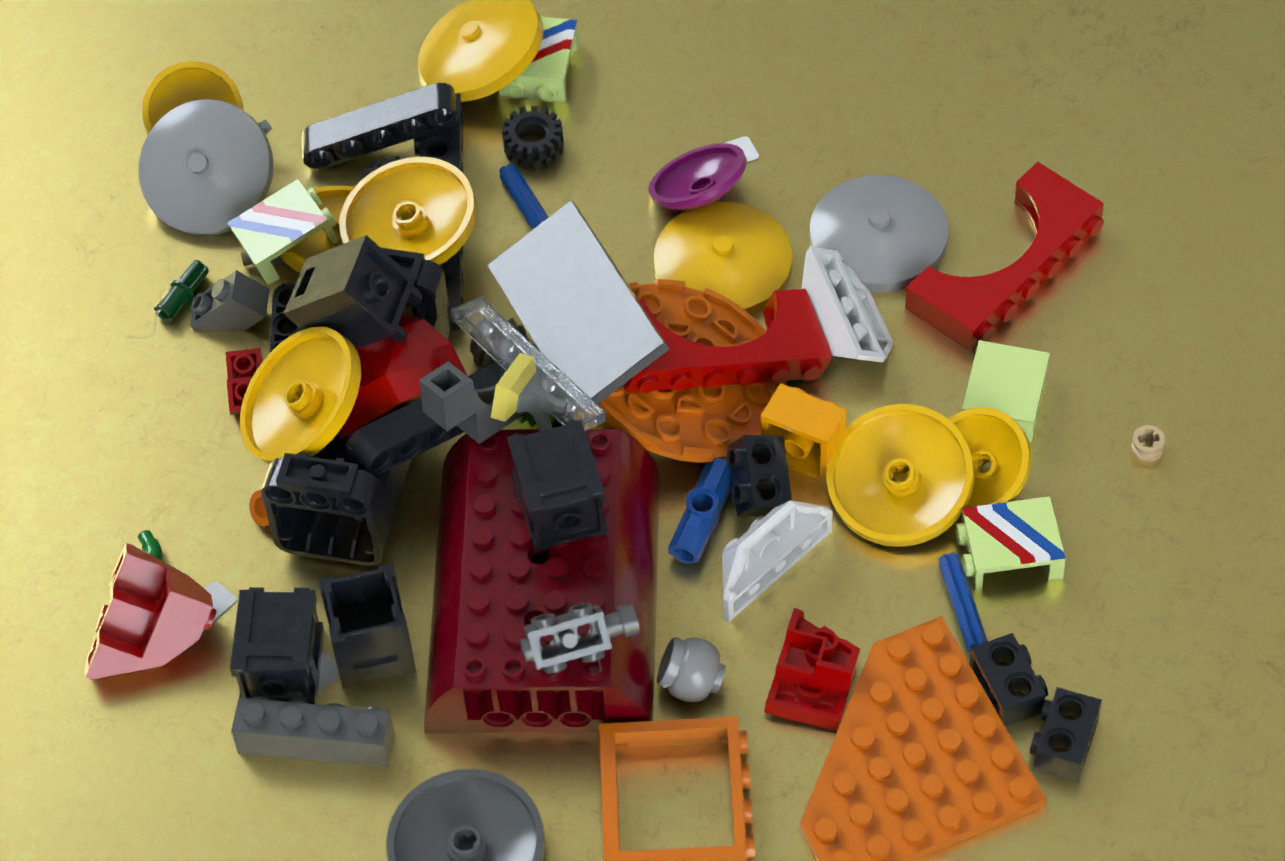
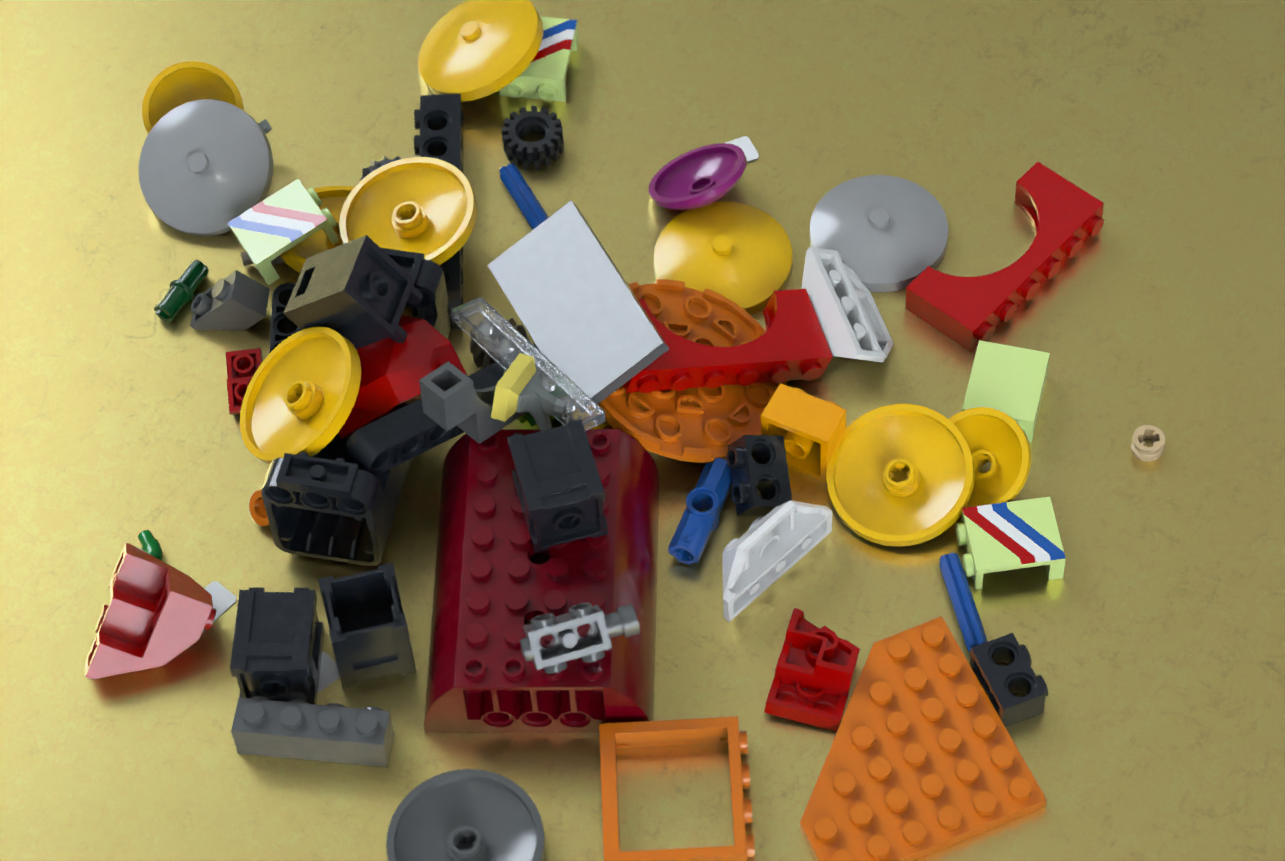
black beam [302,82,457,169] -> none
light grey piece [657,637,726,702] -> none
black brick [1029,687,1102,783] -> none

